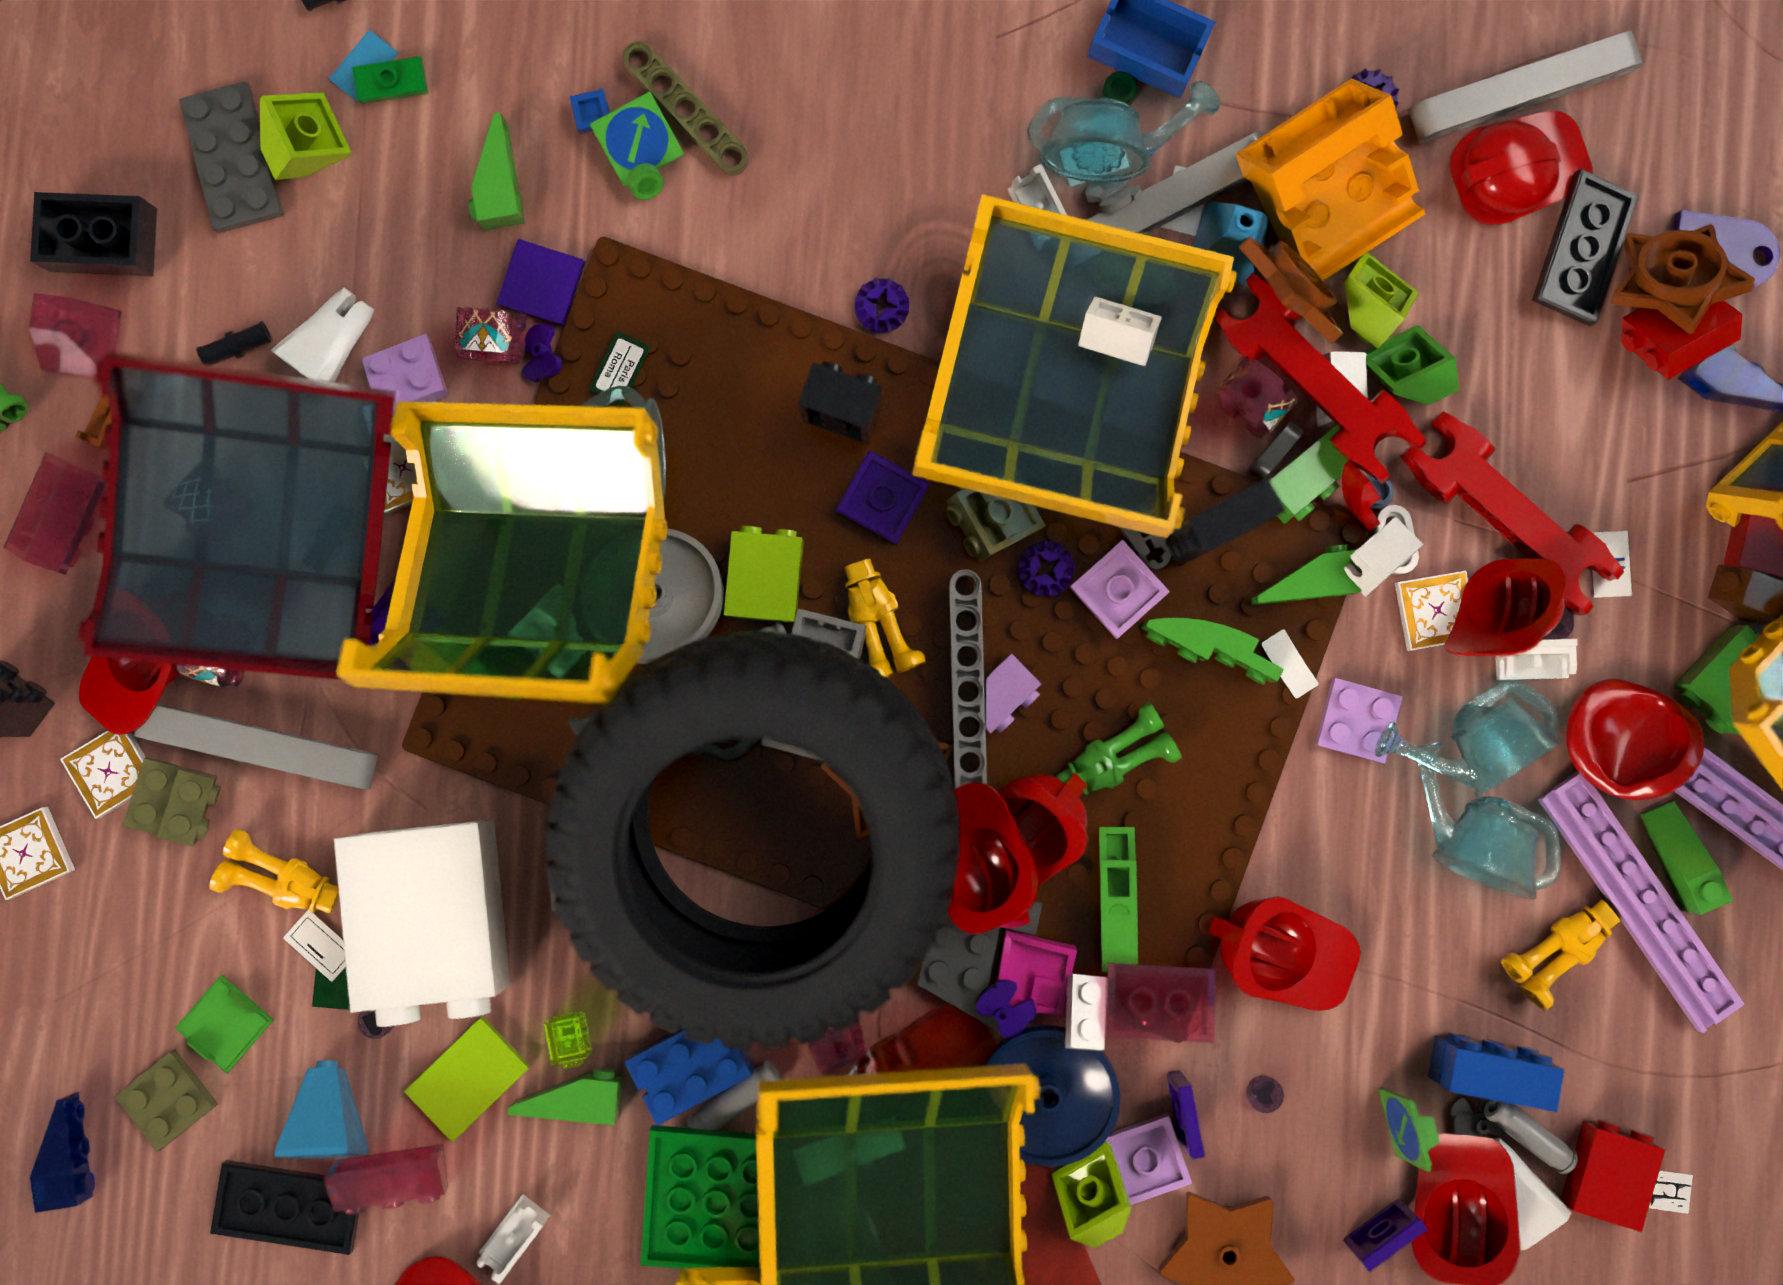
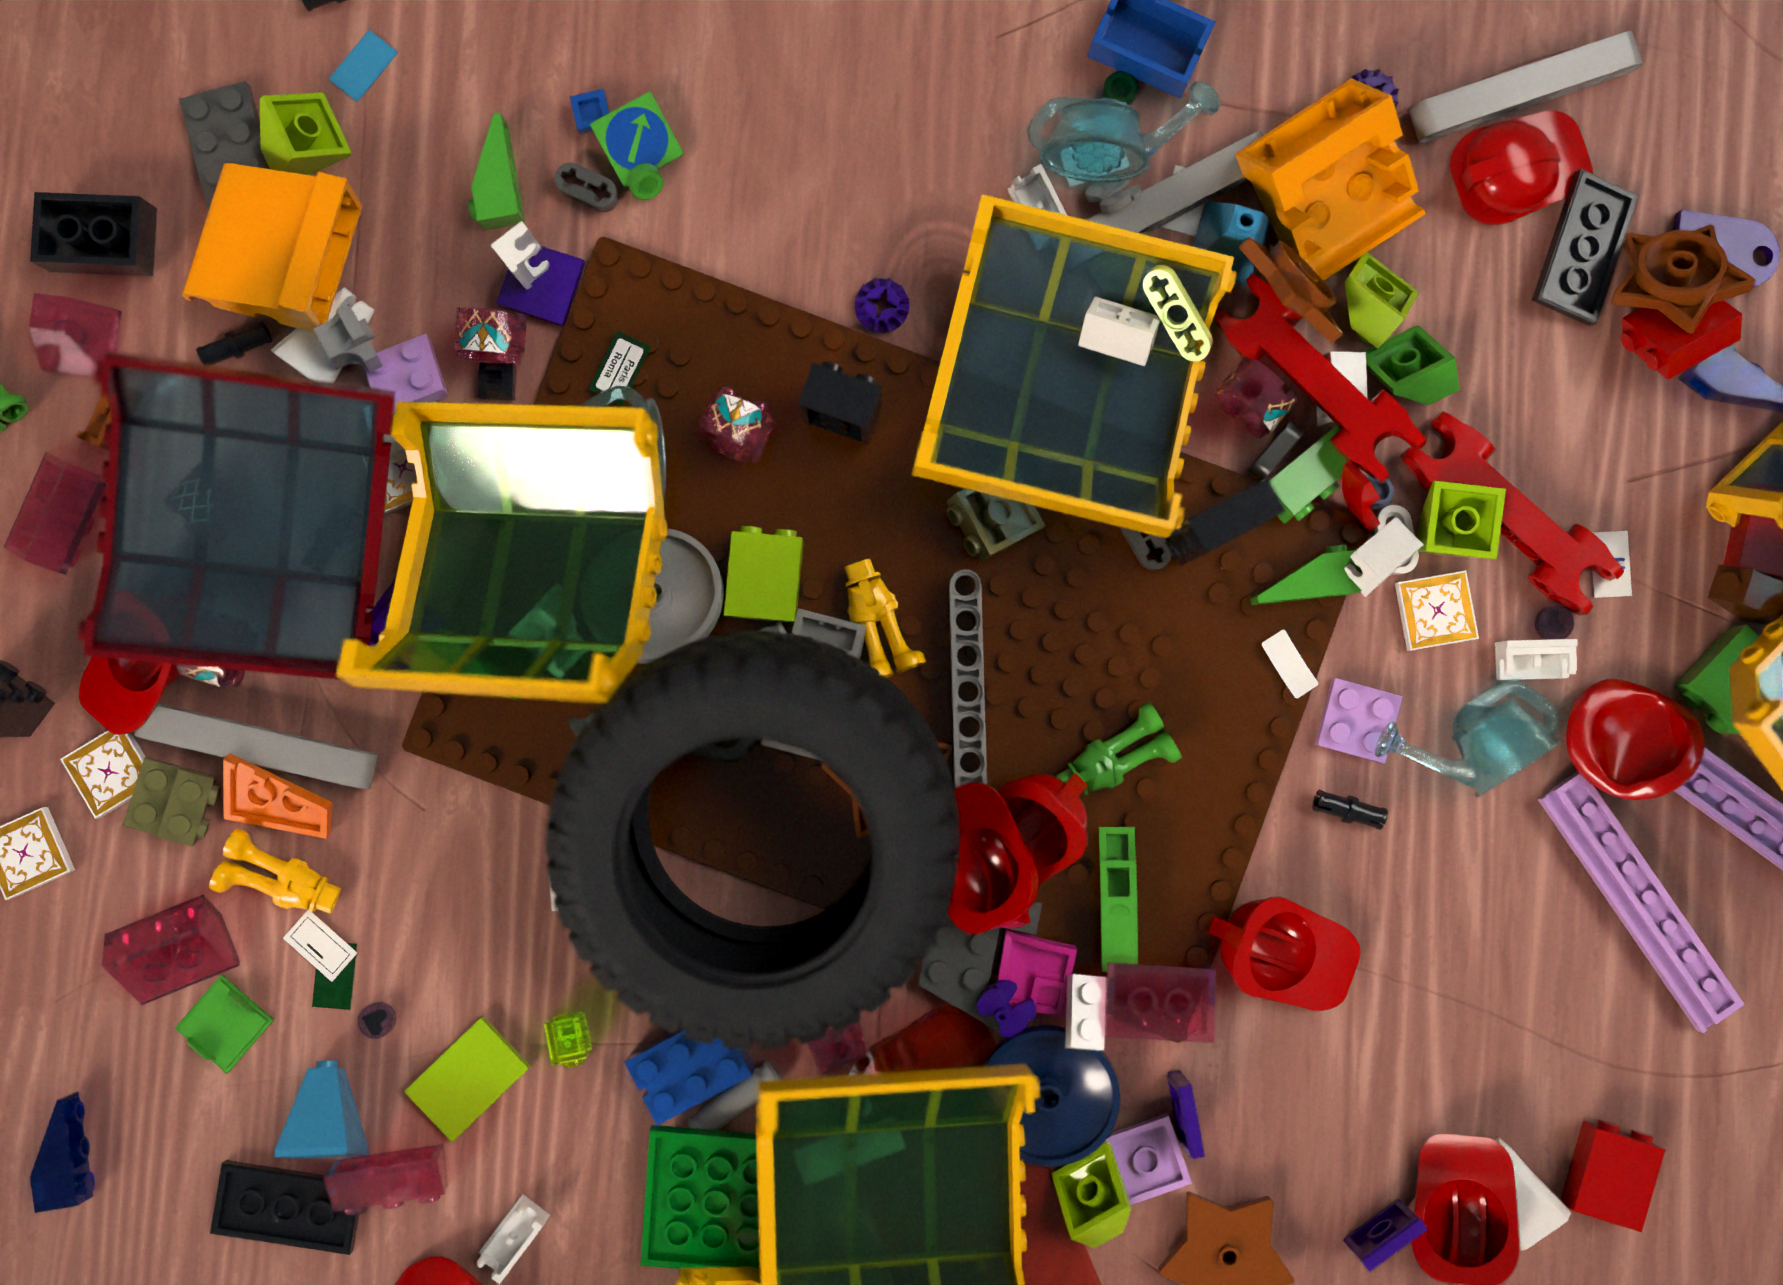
olive plate [114,1049,218,1152] -> none
white brick [334,819,511,1027] -> none
green plate [352,56,429,104] -> none
bright green slope [507,1068,624,1126] -> none
dark purple piece [517,324,562,382] -> none
olive beam [623,41,748,176] -> none
dark purple tile [835,450,930,545] -> none
lavender slope [984,654,1041,733] -> none
dark purple gear [1018,540,1075,597] -> none
lavender plate [1069,540,1170,639] -> none
bright green slope [1141,618,1284,685] -> none
tile [1246,1075,1284,1113] -> none
bright green piece [1378,1087,1440,1172] -> none
clear light blue piece [1403,742,1561,899] -> none
blue piece [1428,1032,1565,1112] -> none
red piece [1444,558,1567,656] -> none
dark grey piece [1449,1097,1505,1136] -> none
light grey axle [1484,1100,1578,1174] -> none
yellow piece [1501,900,1620,1011] -> none
bright green slope [1640,801,1733,915] -> none
white sticker [1649,1171,1693,1214] -> none
none -> clear pink slope [102,894,240,1005]
none -> light orange panel [182,163,363,333]
none -> orange wing [223,753,333,839]
none -> light grey brick [313,304,383,372]
none -> black tile [478,362,517,400]
none -> white hinge [491,221,549,290]
none -> dark grey beam [555,163,619,212]
none -> clear pink brick [695,386,776,464]
none -> yellowish green beam [1143,265,1213,361]
none -> black pin [1312,789,1388,830]
none -> lime slope [1416,481,1506,559]

